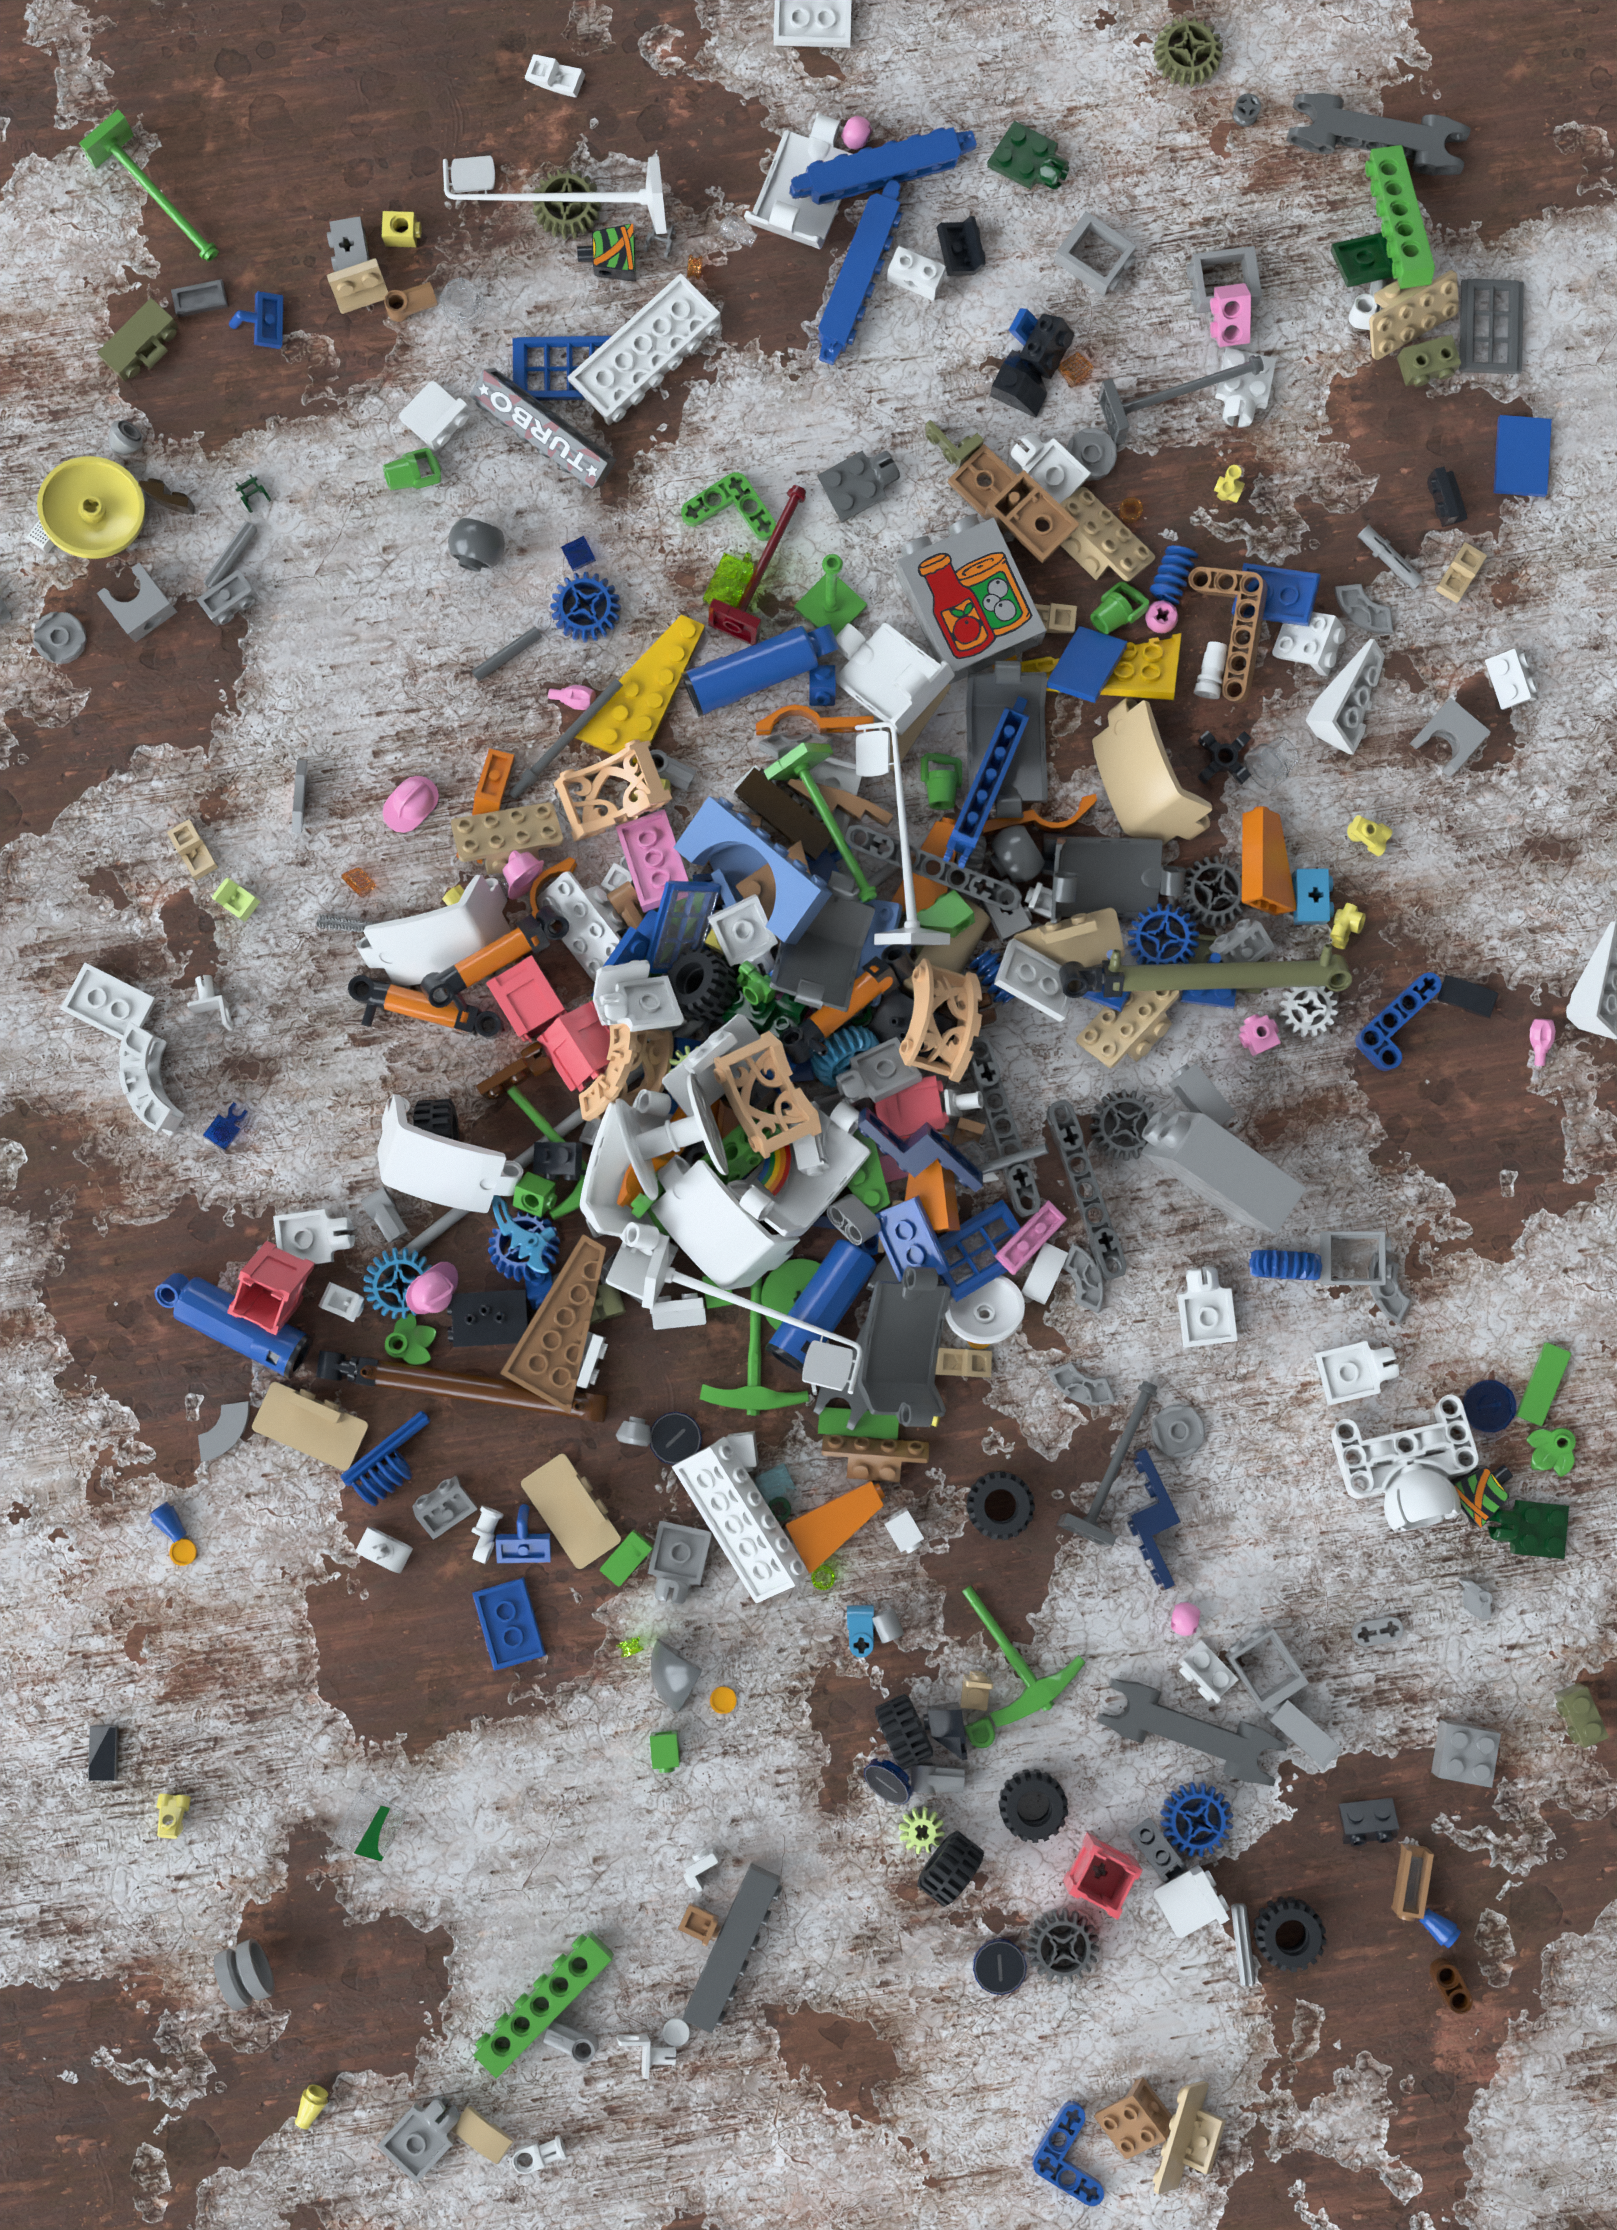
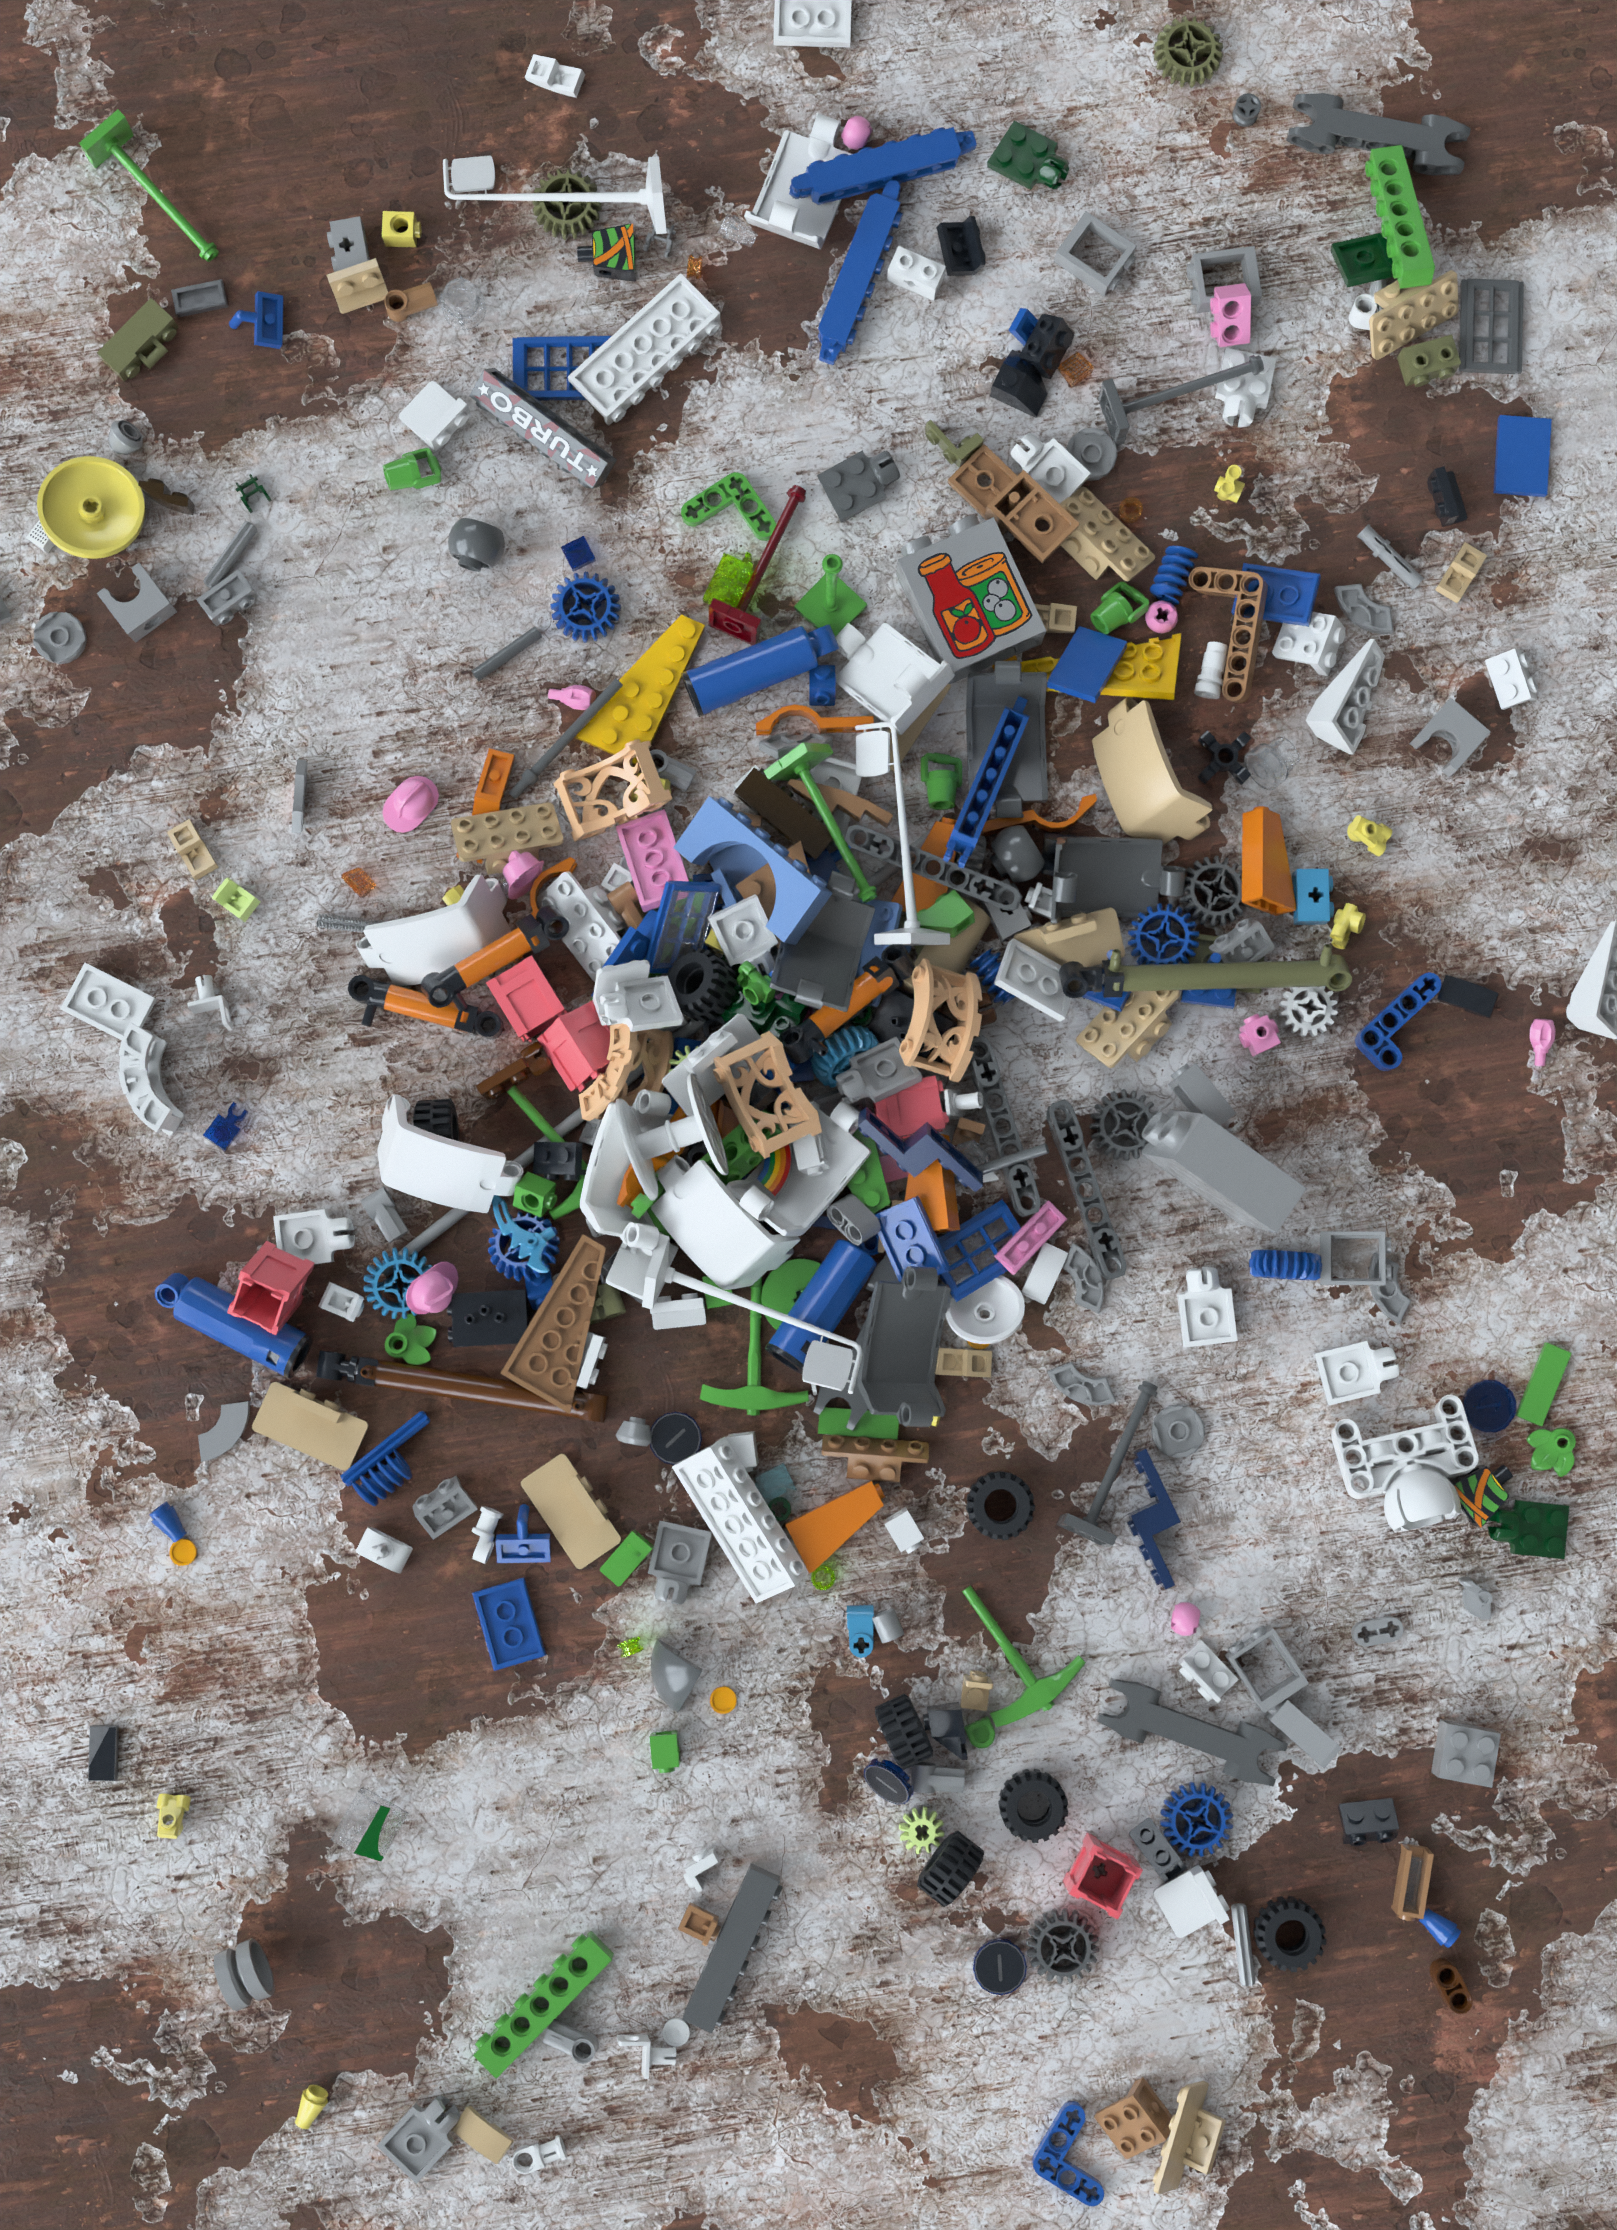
olive brick [1554,1683,1609,1748] -> none

